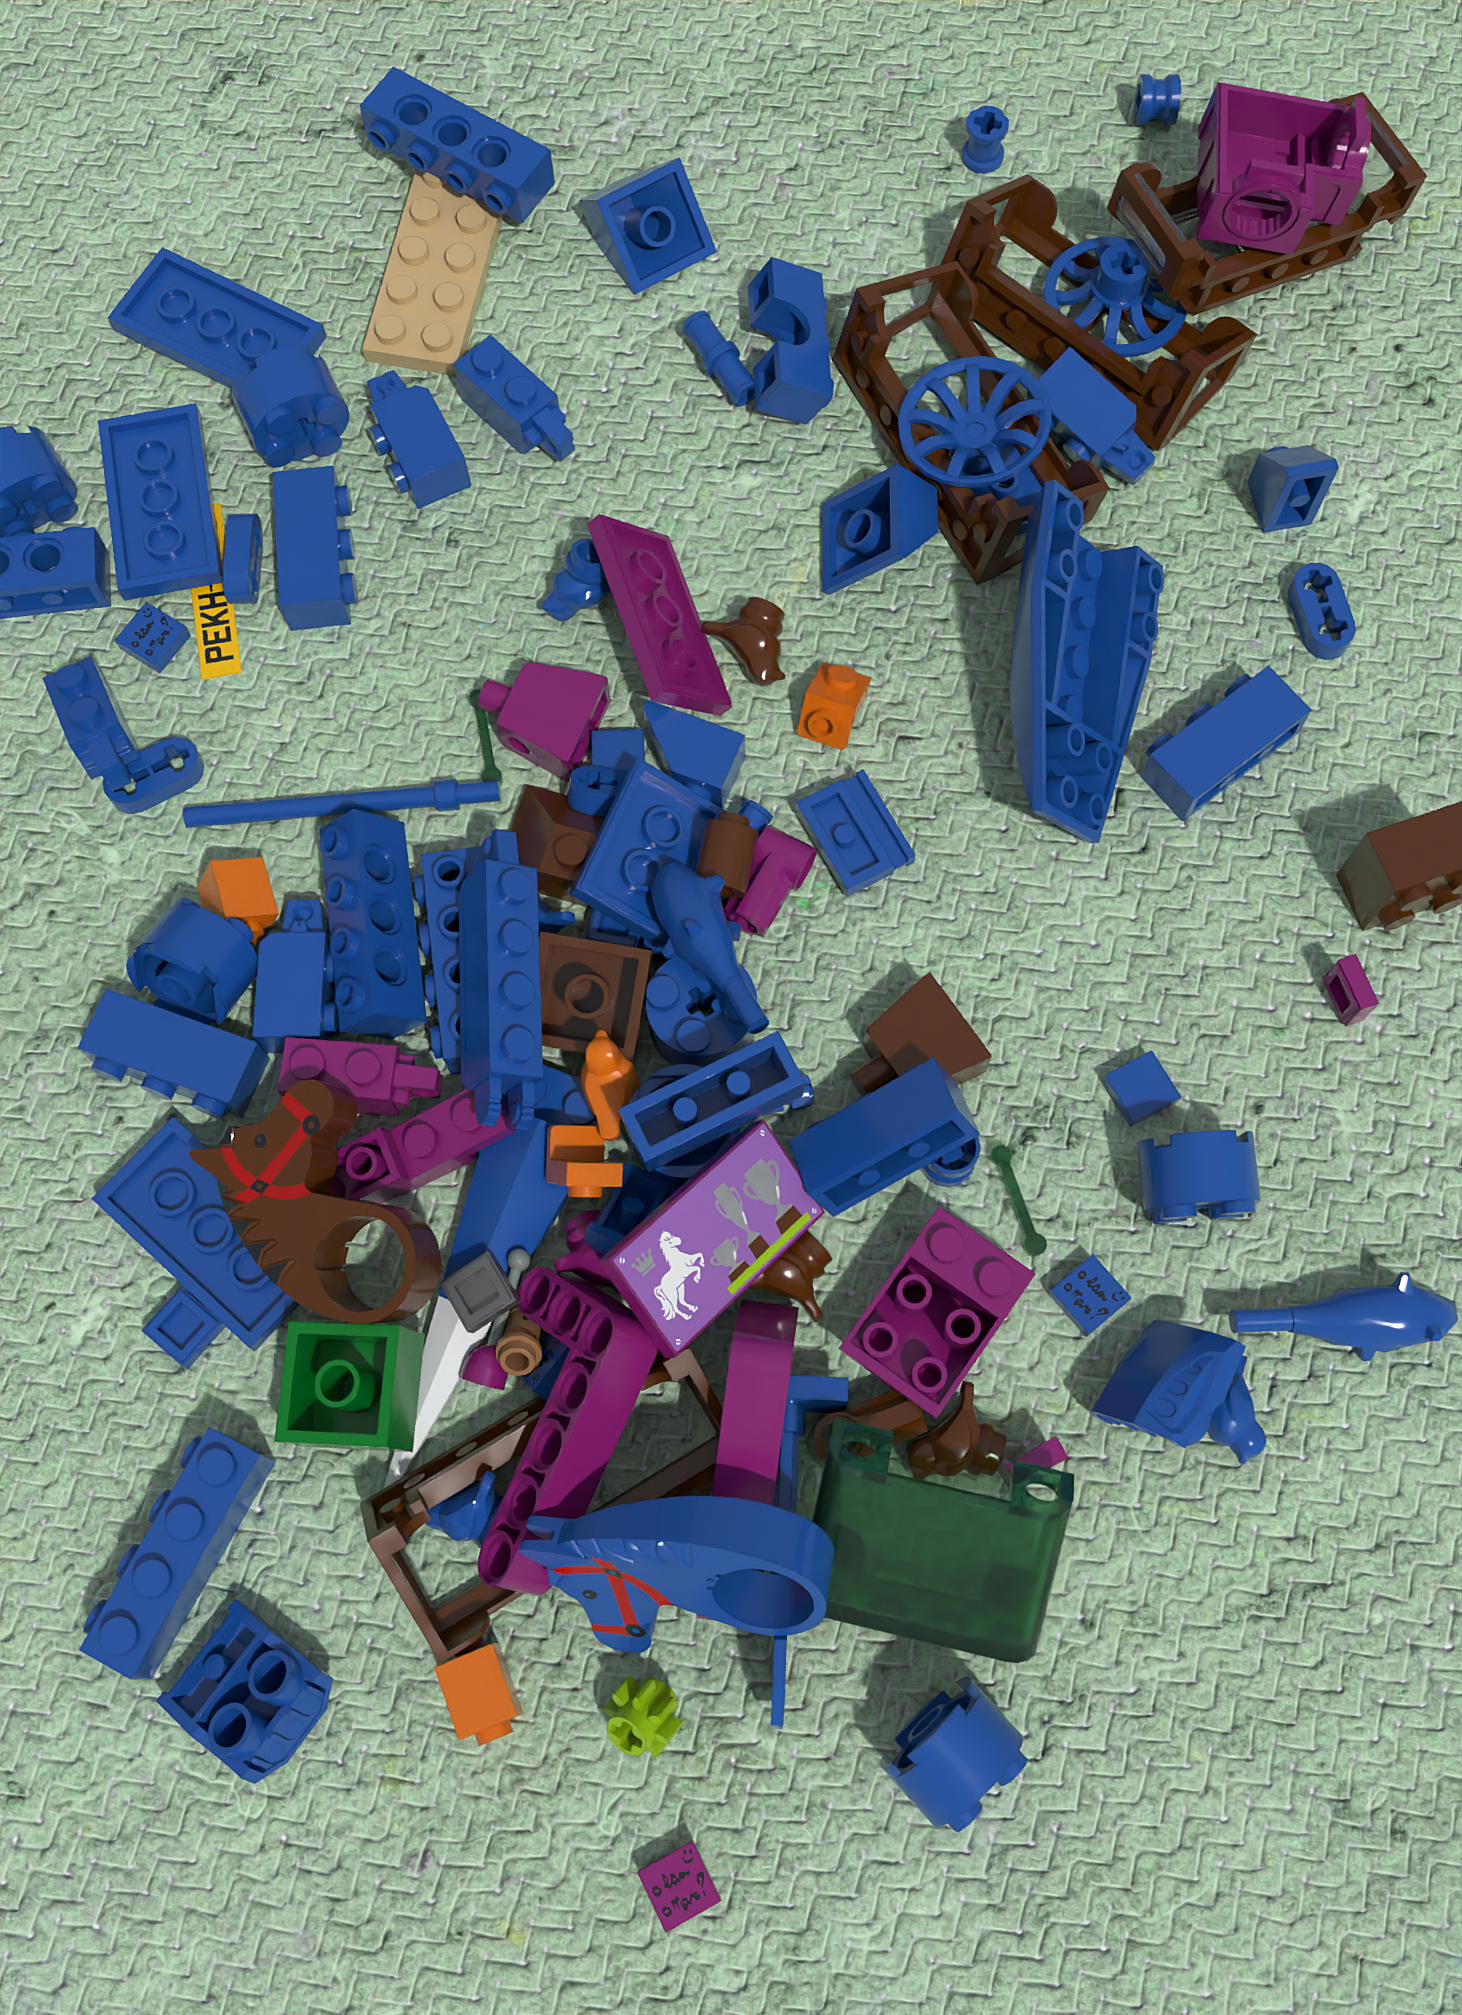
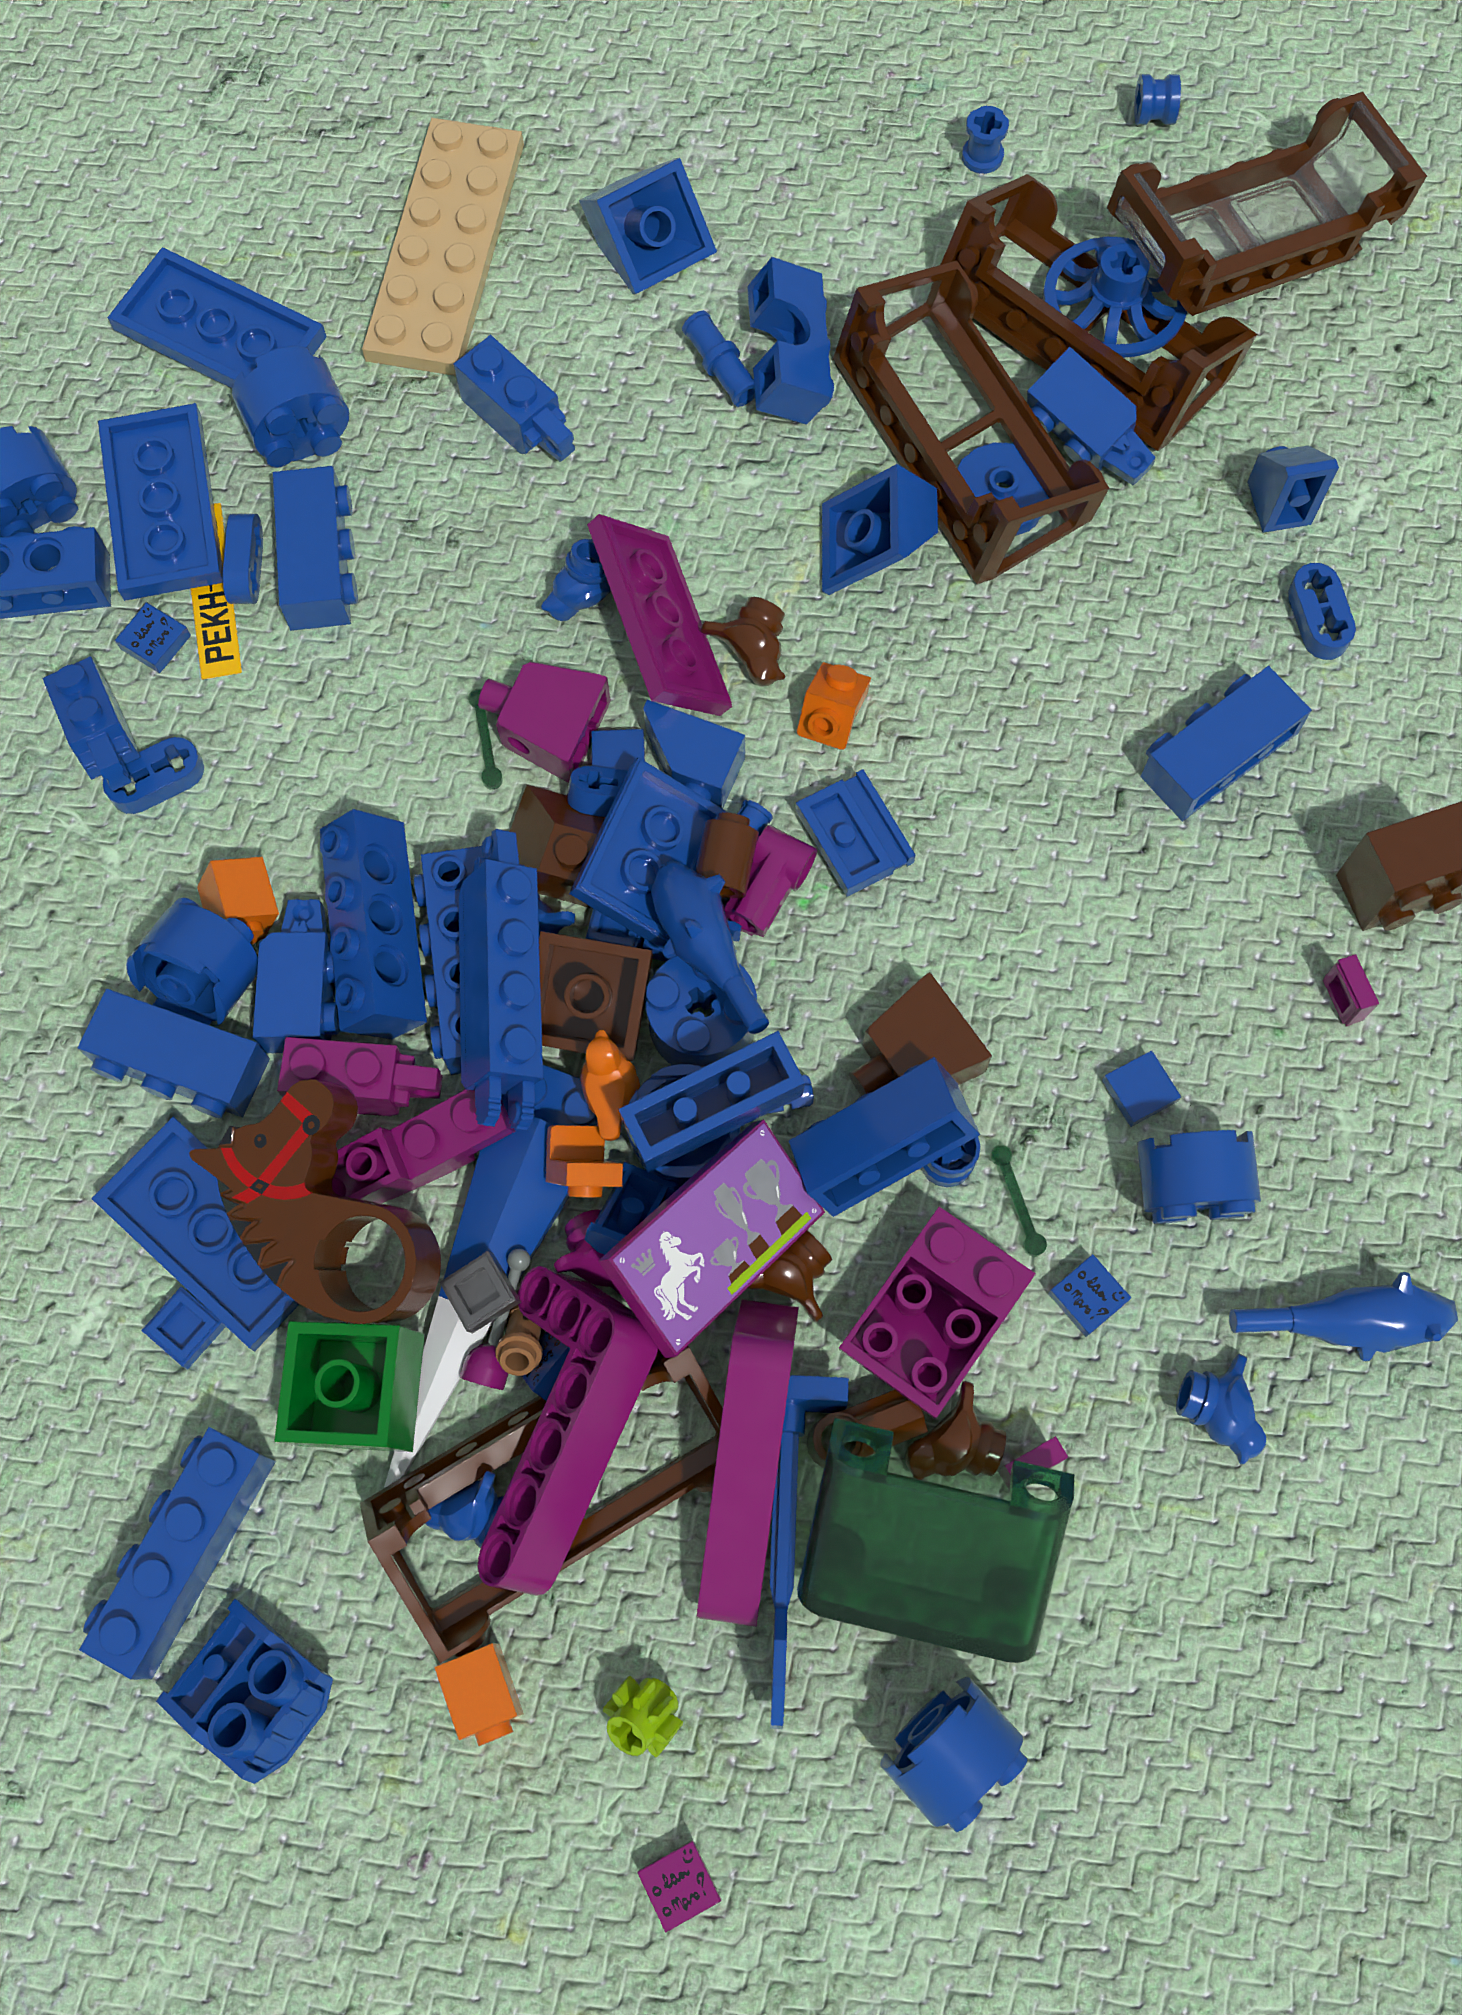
blue bar [183,779,501,828] -> none
blue brick [360,66,555,223] -> none
blue hinge [367,370,472,509] -> none
blue animal [519,1496,835,1653] -> none
blue wheel [898,356,1052,488] -> none
blue wedge [1010,480,1164,843] -> none
blue slope [1089,1320,1246,1449] -> none
magenta piece [1196,82,1371,255] -> none

